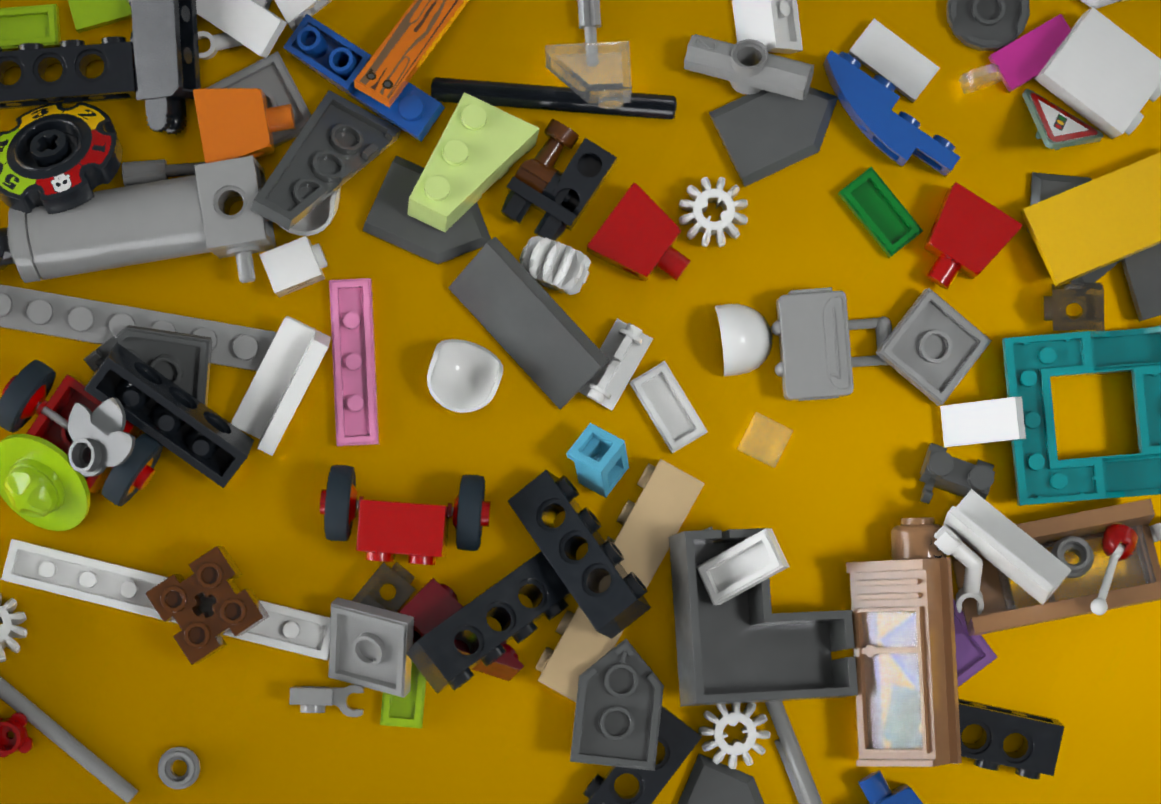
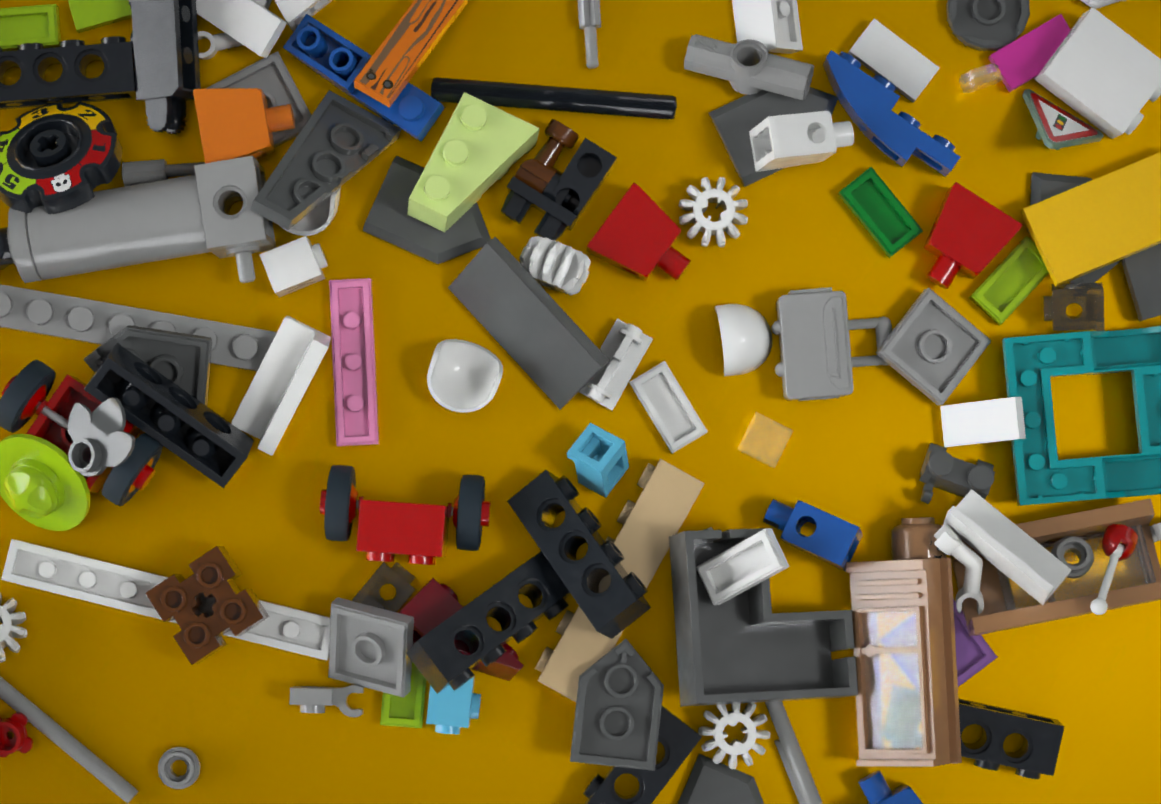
clear slope [545,41,632,109] -> none
none -> medium azure brick [426,675,481,735]
none -> white torso [749,111,854,172]
none -> blue torso [763,499,863,572]
none -> lime tile [969,236,1049,326]

